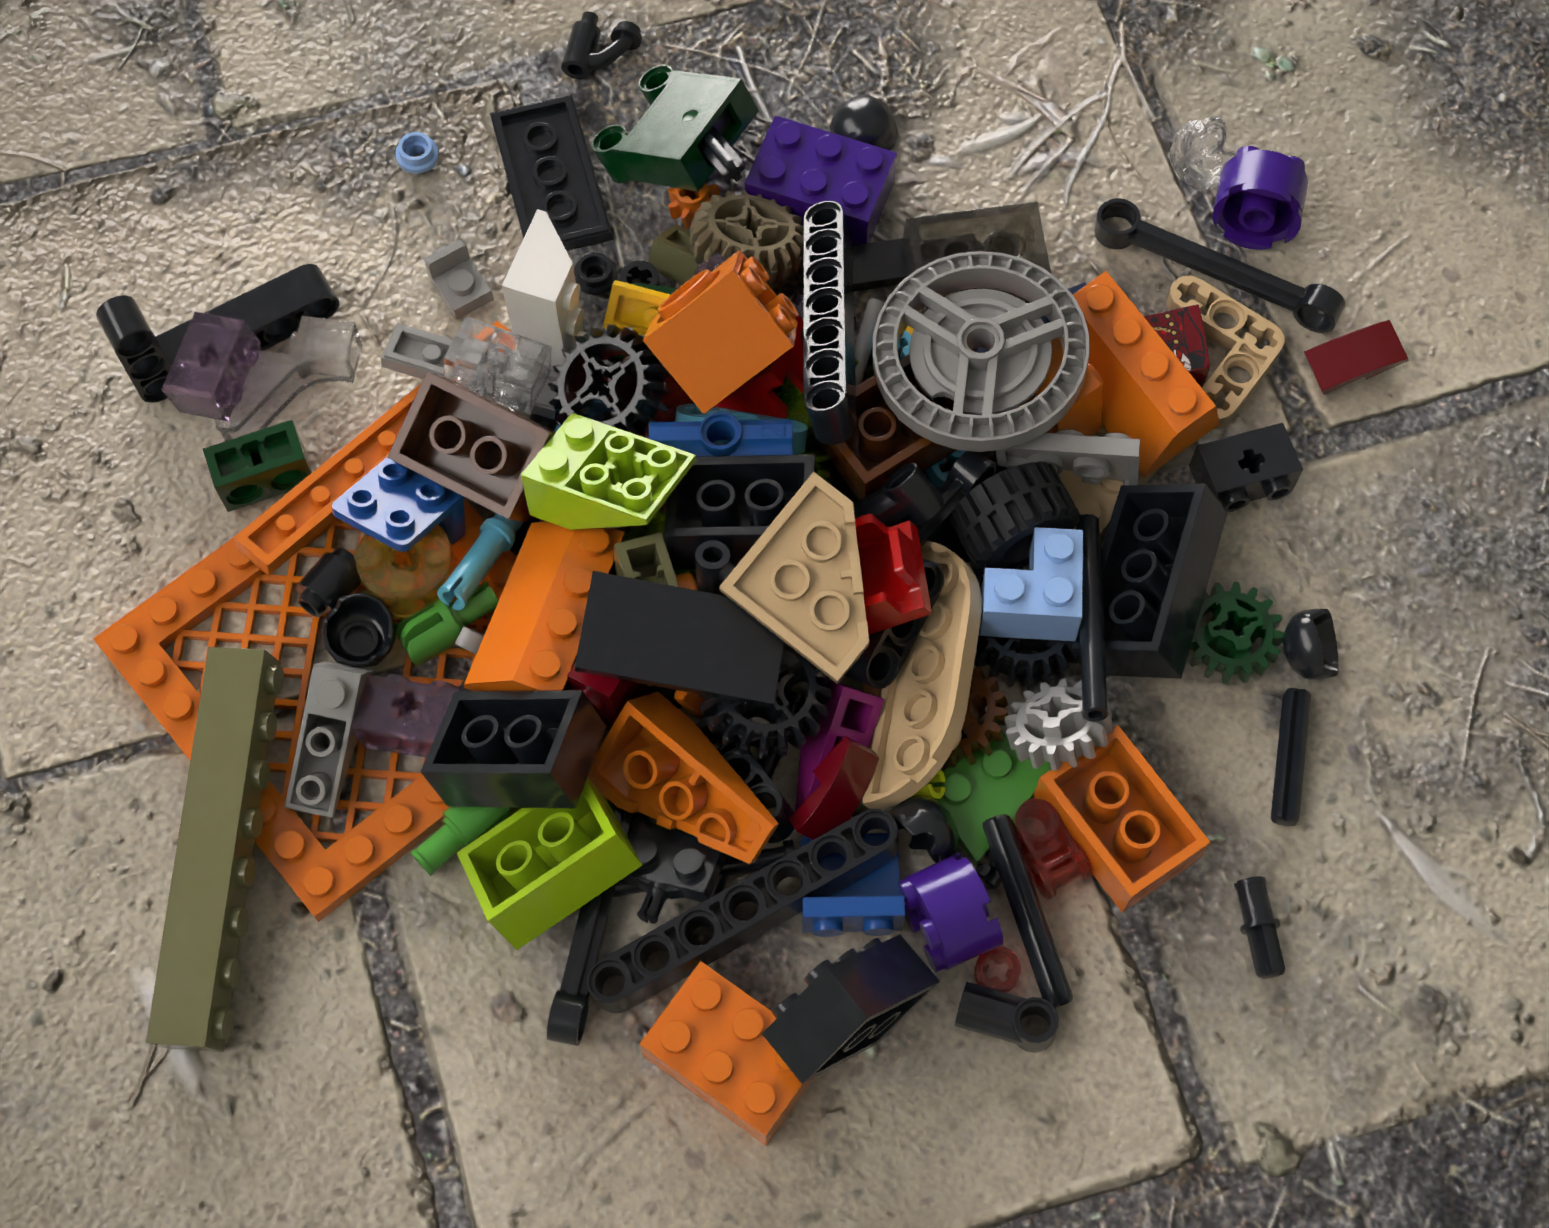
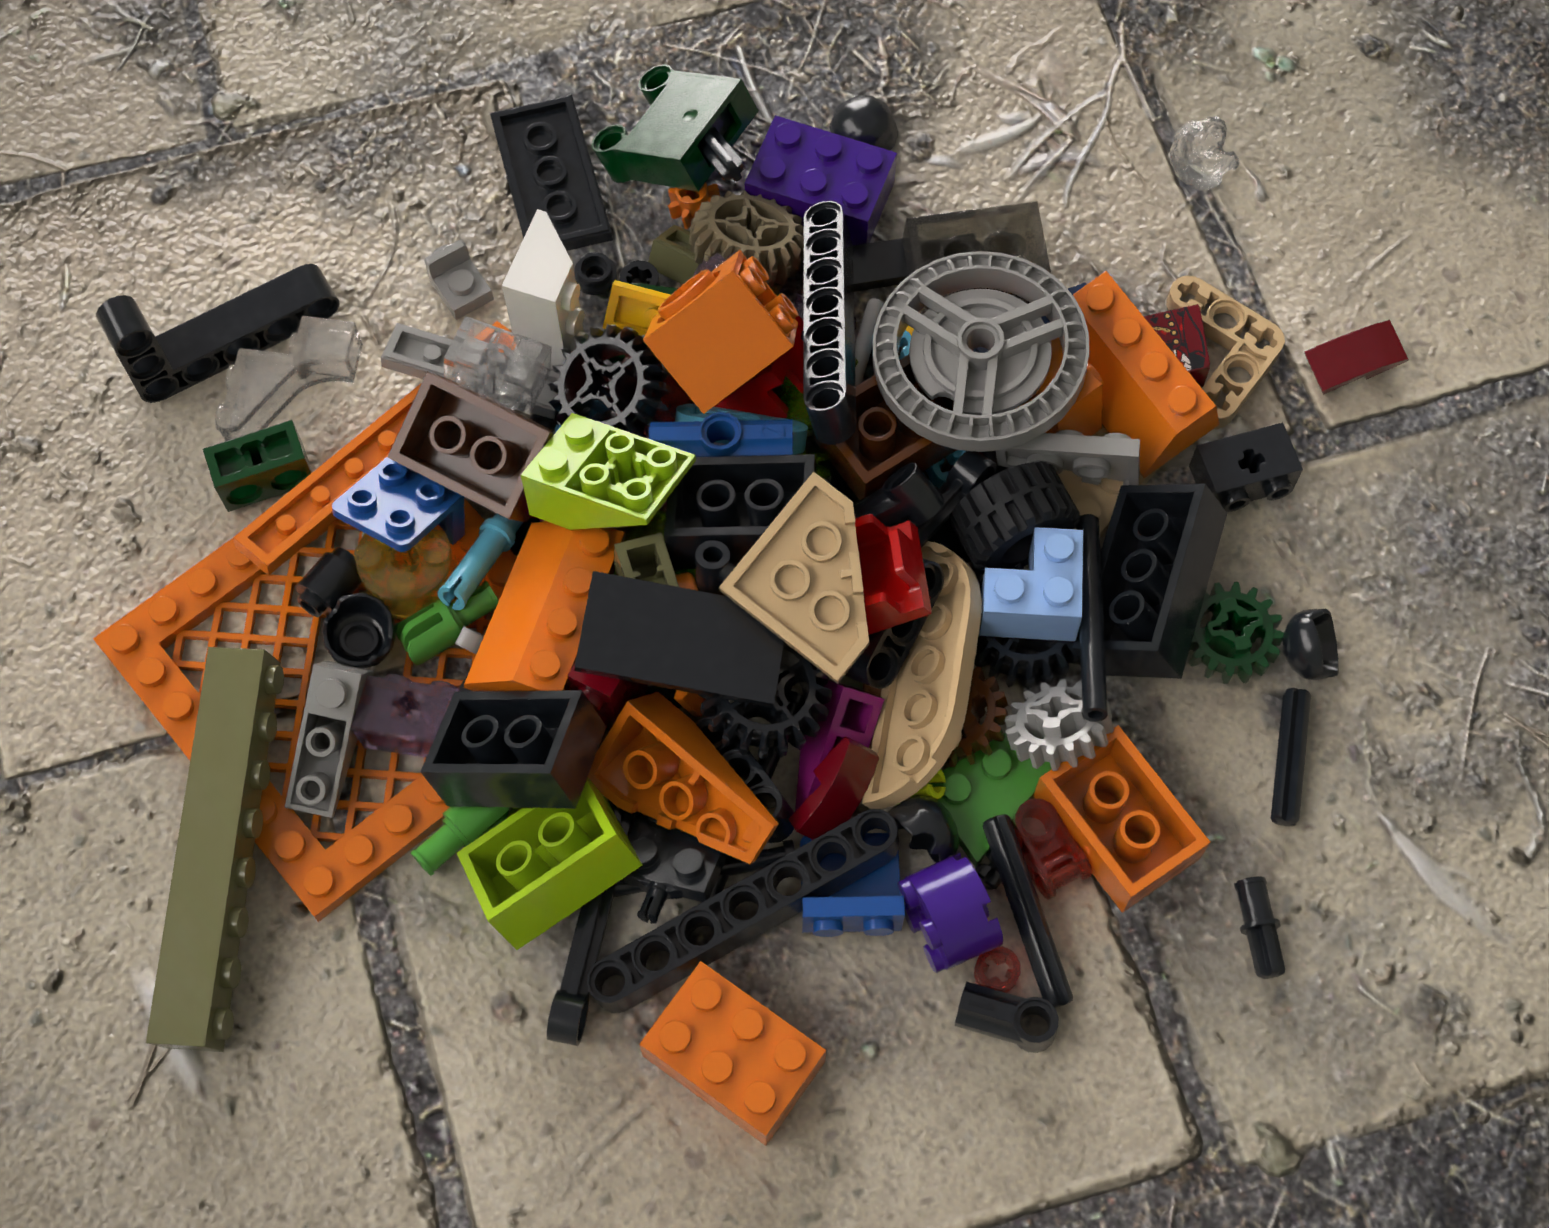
clear purple brick [162,311,260,421] -> none
light blue plate [396,132,439,174] -> none
black plant [561,11,642,79] -> none
black brick [762,934,940,1084] -> none
black piece [1094,198,1345,333] -> none
dark purple brick [1212,146,1308,250] -> none

